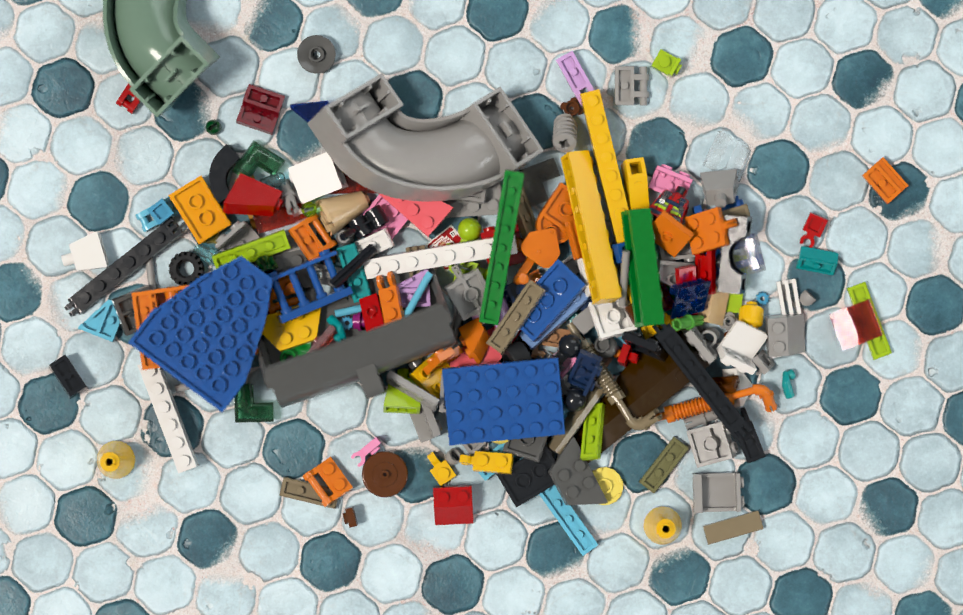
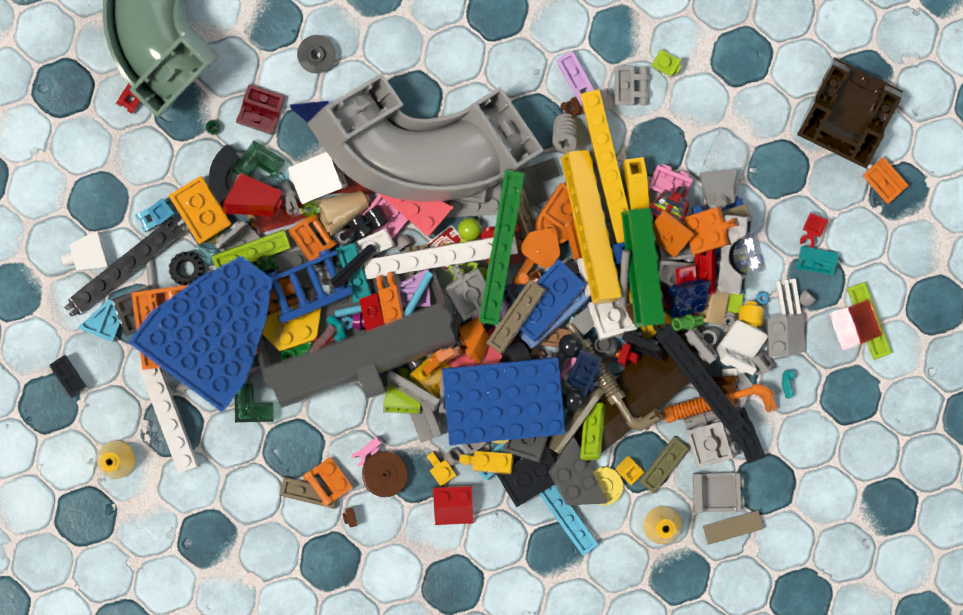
none -> light grey hinge [396,235,412,252]
none -> yellow slope [615,456,645,486]
none -> dark brown slope [797,57,903,169]

